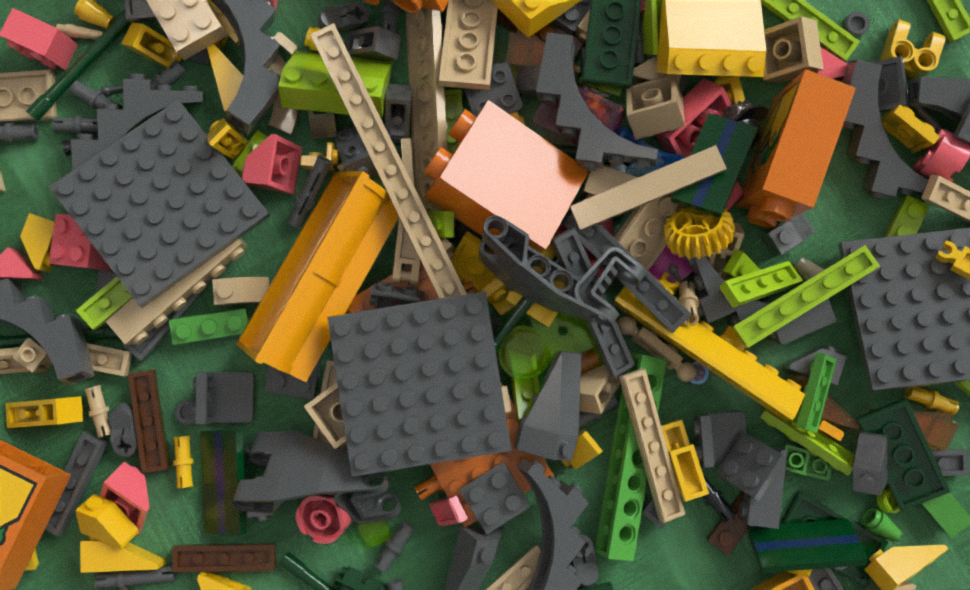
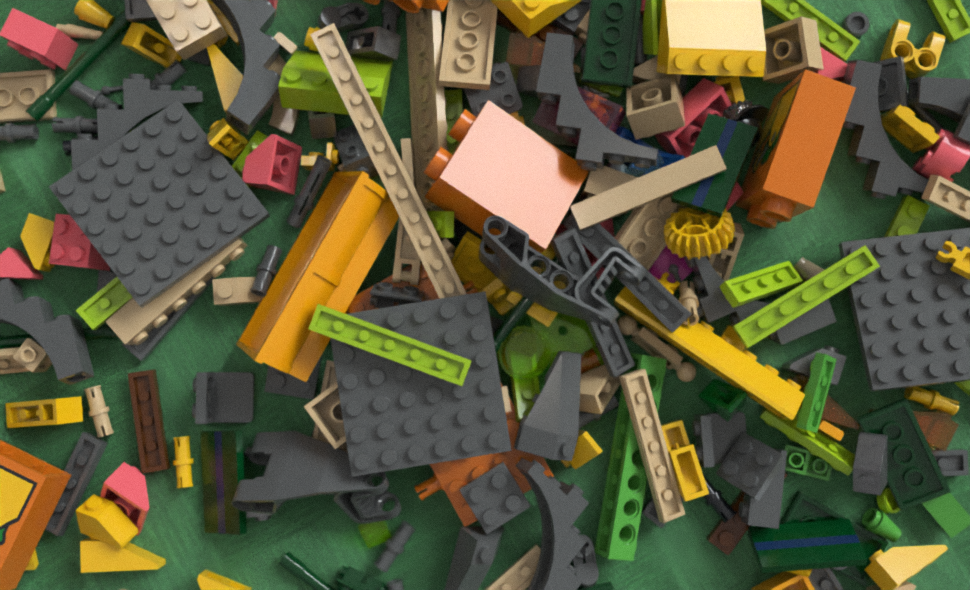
tan plate [86,343,132,376] -> none
dark grey pin [95,566,177,589] -> none
dark grey piece [109,403,138,457] -> none
bright green plate [169,307,248,345] -> none
reddish brown plate [172,543,276,572] -> none
dark grey tile [175,399,196,425] -> none
coral brick [296,494,353,544] -> none
flat silver slope [385,84,412,143] -> none
coral tile [429,495,468,527] -> none
tile [688,361,710,386] -> none
lime plate [723,249,760,279] -> none
flat silver slope [760,212,816,257] -> none
none -> dark grey pin [251,245,282,297]
none -> lime plate [308,304,472,386]
none -> green slope [698,378,748,422]

